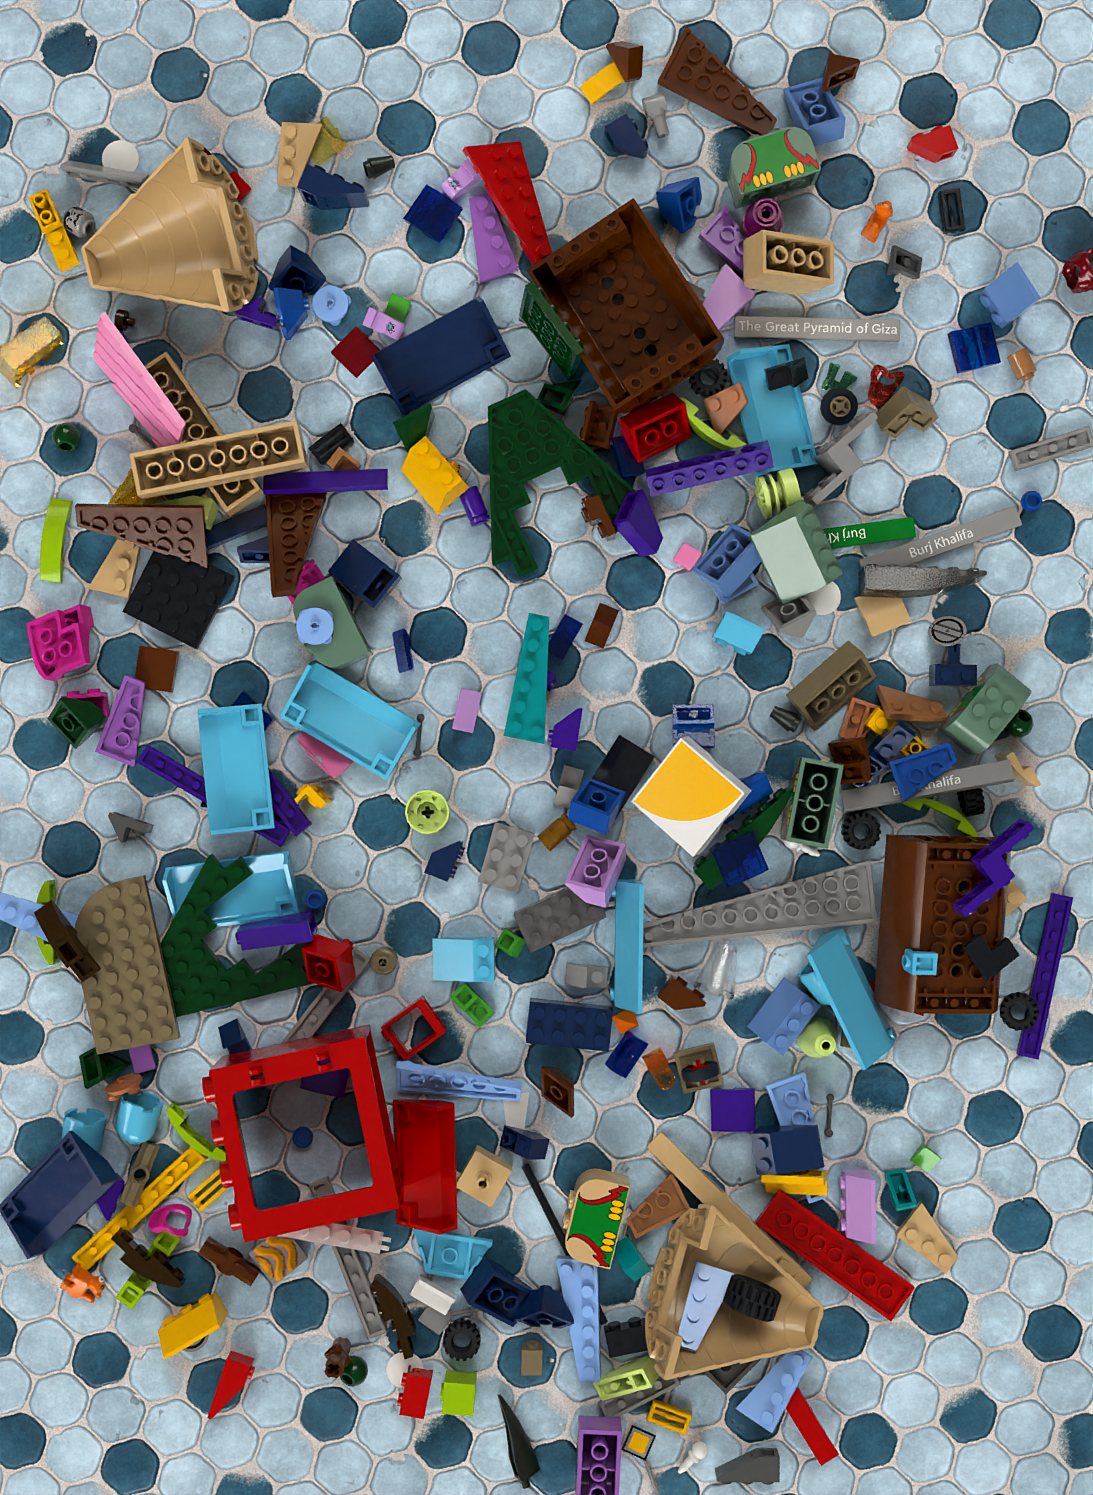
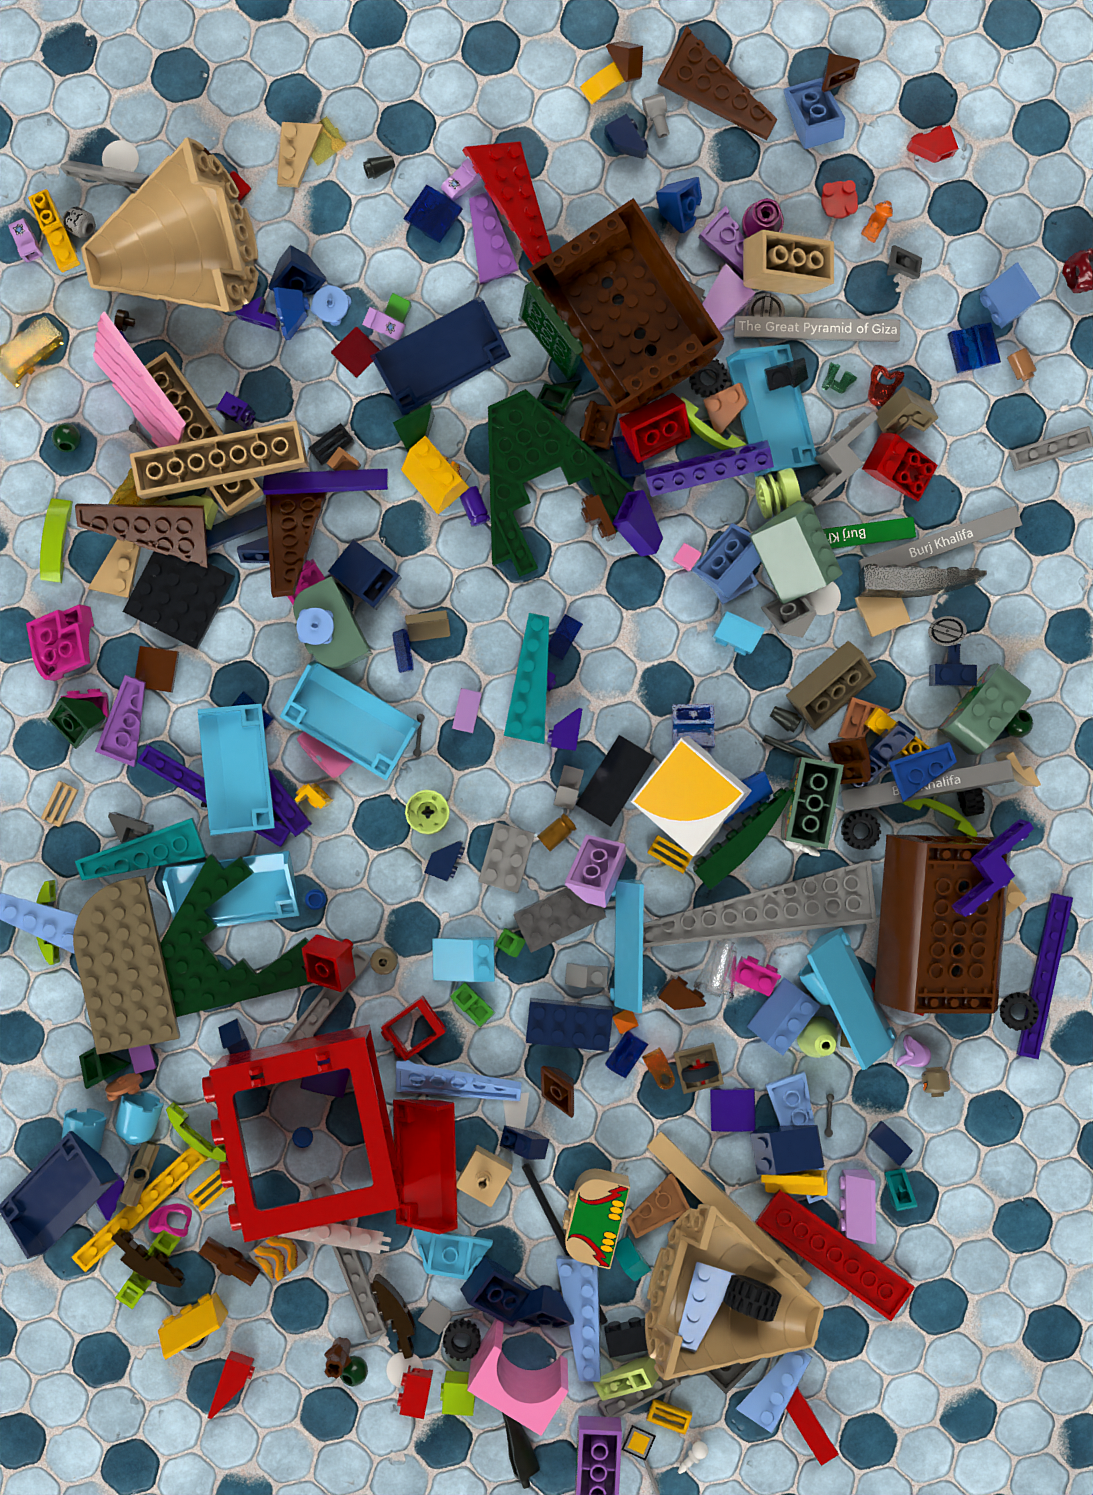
dark brown slope [34,900,101,983] -> none
orange animal [60,1263,106,1303] -> none
dark purple slope [235,910,318,951] -> none
dark blue slope [297,164,370,210] -> none
white panel [409,1275,456,1315] -> none
dark tan brick [521,1340,543,1376] -> none
blue slope [568,778,626,835] -> none
reddish brown slope [585,603,619,649] -> none
clear blue slope [711,831,769,887] -> none
dark grey slope [715,1448,780,1485] -> none
brick [726,127,821,209] -> none
black wheel [820,388,858,425] -> none
medium nougat wing [876,685,947,723] -> none
tan wing [895,1201,958,1273] -> none
medium azure bracket [902,949,938,975] -> none
slope [910,1143,942,1173] -> none
black tile [938,188,965,234] -> none
black tile [961,934,1020,981] -> none
blue plate [1021,491,1042,512] -> none
none -> lavender leg [8,218,43,263]
none -> tan tile [41,781,79,827]
none -> teal wing [75,818,207,881]
none -> dark purple hinge [216,391,256,430]
none -> dark tan panel [405,610,450,642]
none -> bright pink piece [467,1318,569,1436]
none -> yellow tile [647,835,693,874]
none -> dark pink bracket [731,955,781,997]
none -> light grey sticker [748,293,785,317]
none -> pearl dark grey bar [762,734,822,761]
none -> red piece [821,180,858,219]
none -> red slope [862,433,938,501]
none -> dark blue slope [868,1121,913,1166]
none -> lavender piece [896,1034,931,1067]
none -> dark tan head [922,1067,950,1097]

